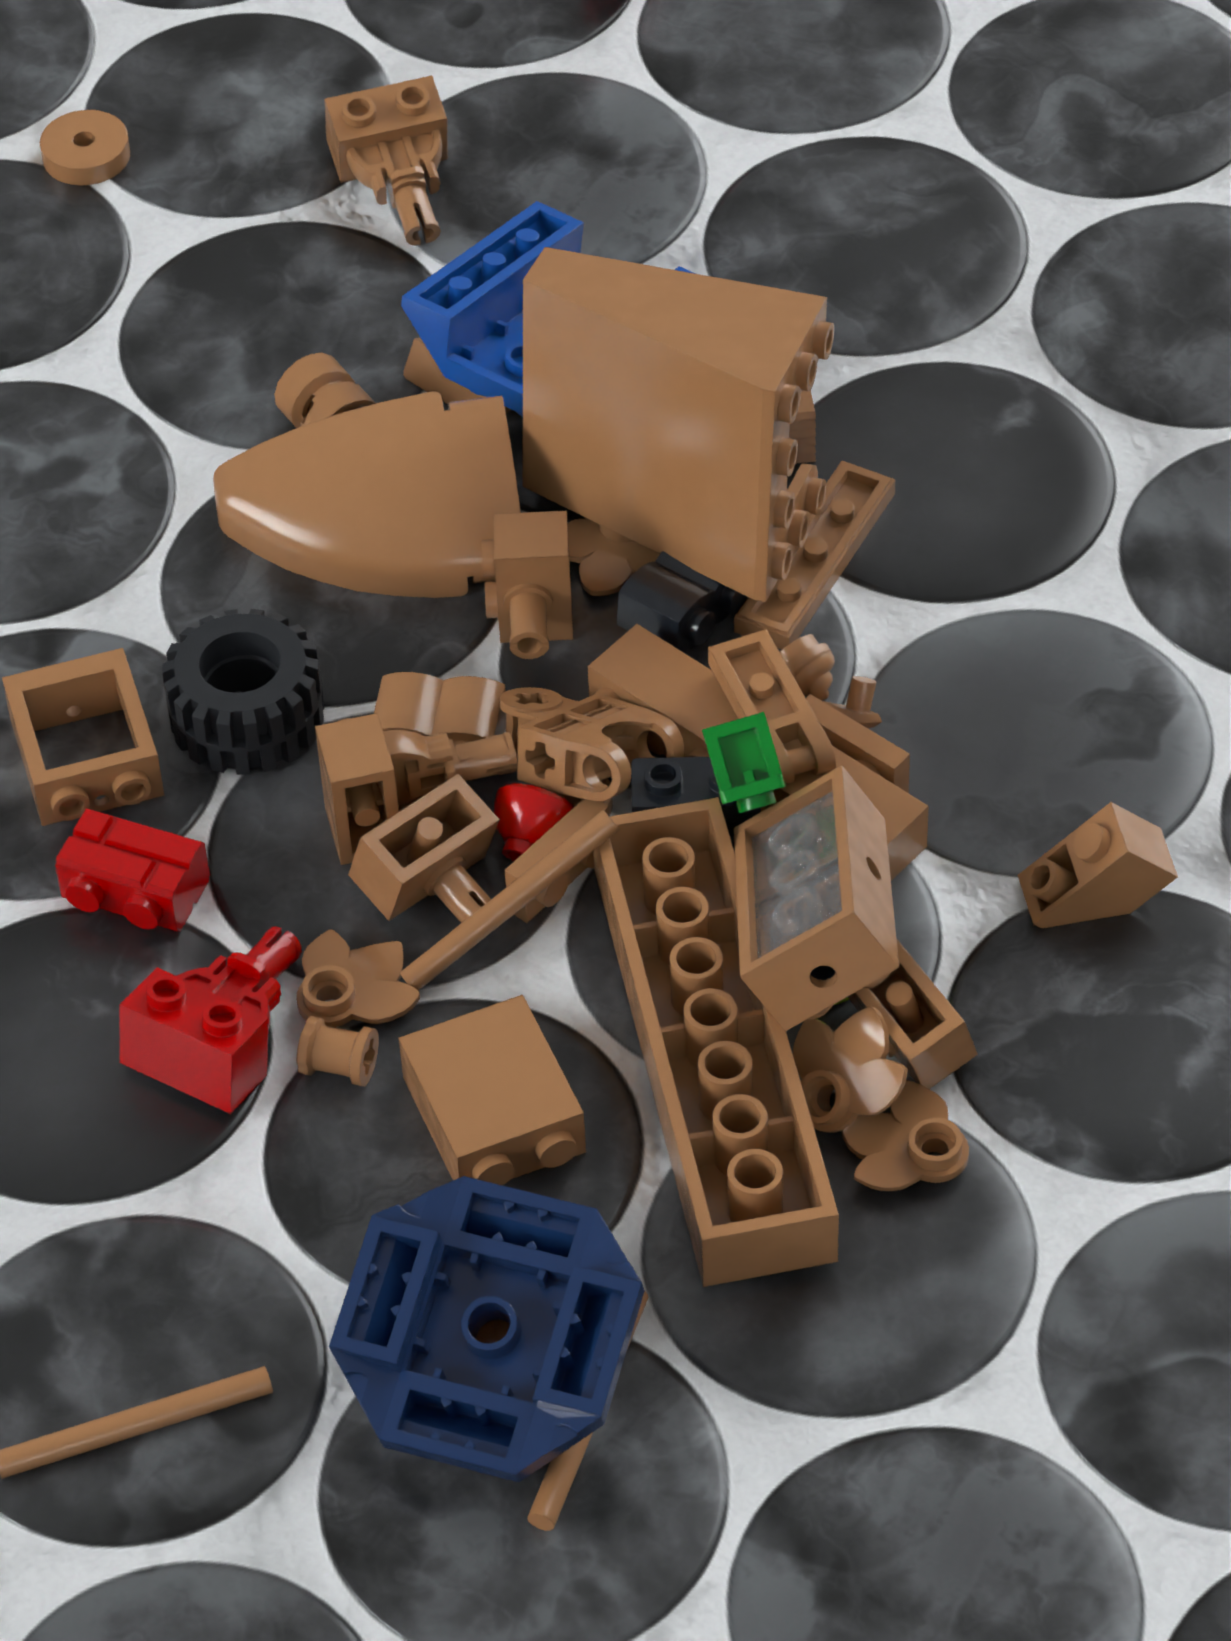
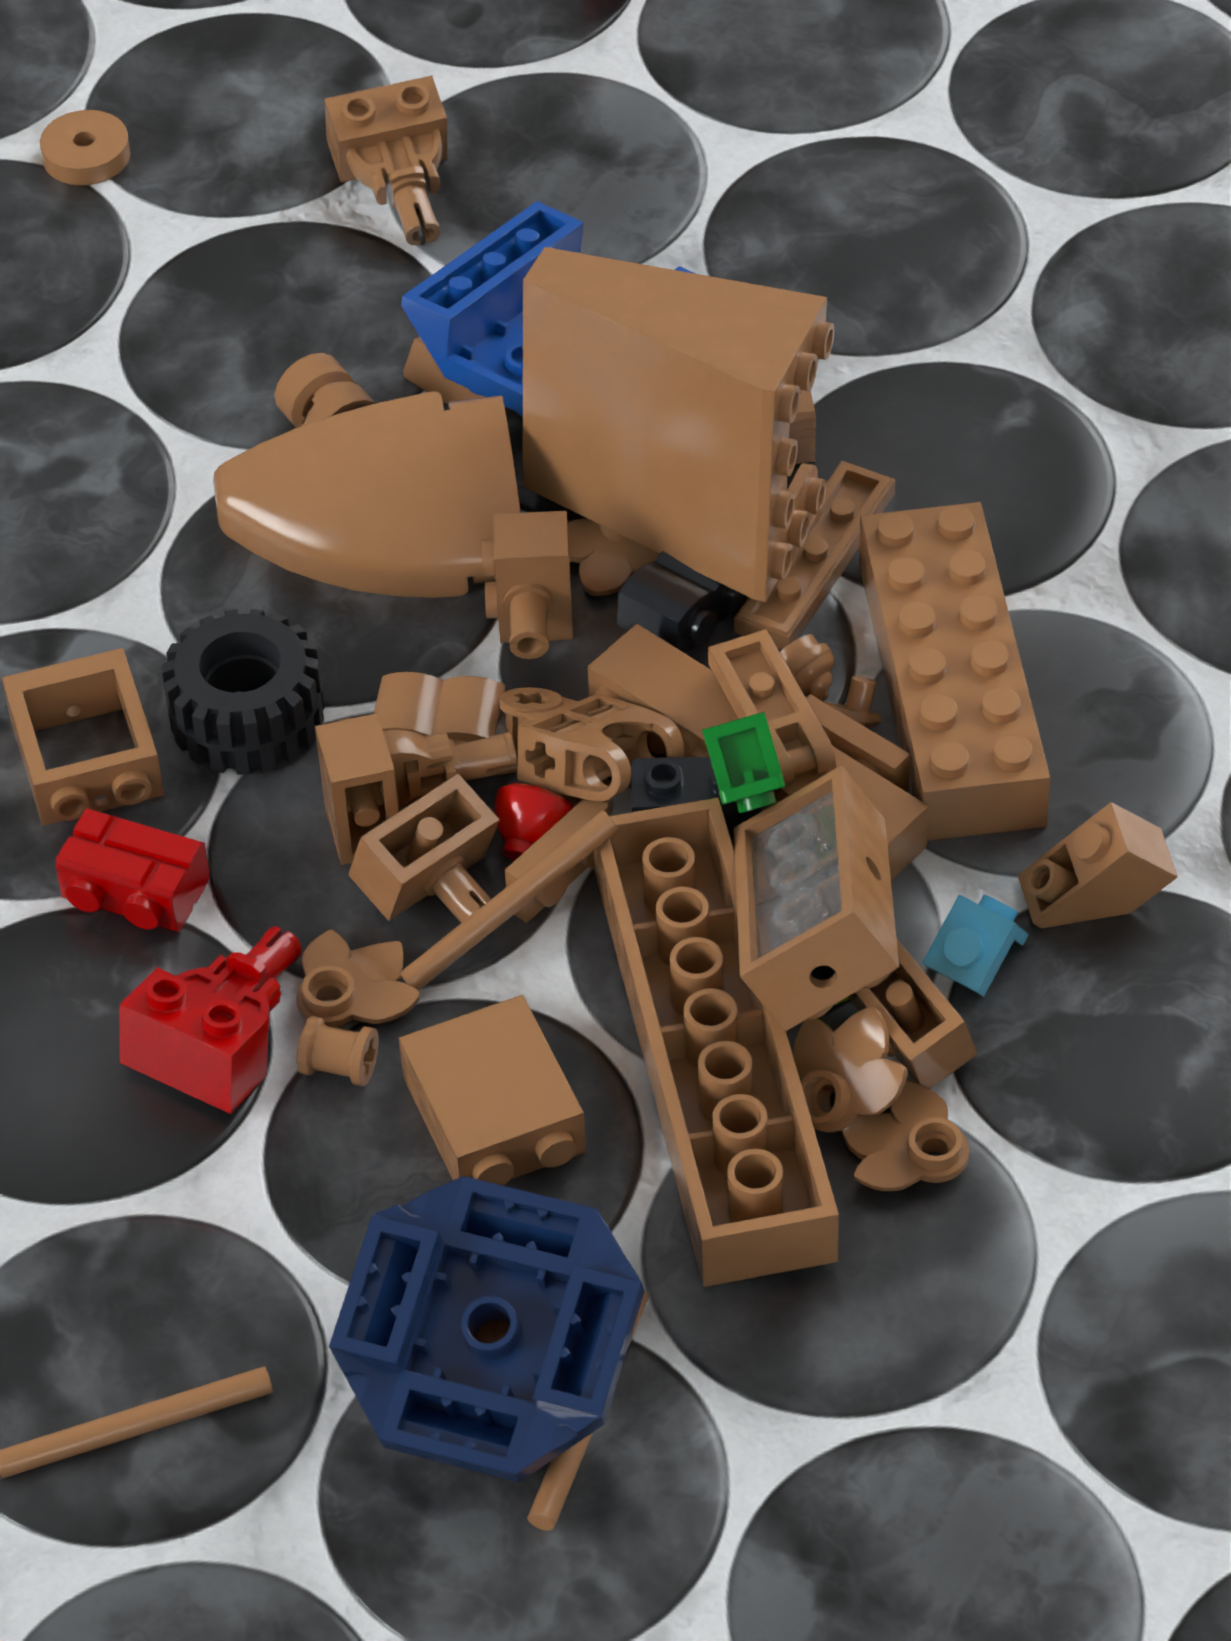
none -> medium nougat brick [859,502,1050,841]
none -> medium azure bracket [922,894,1029,997]

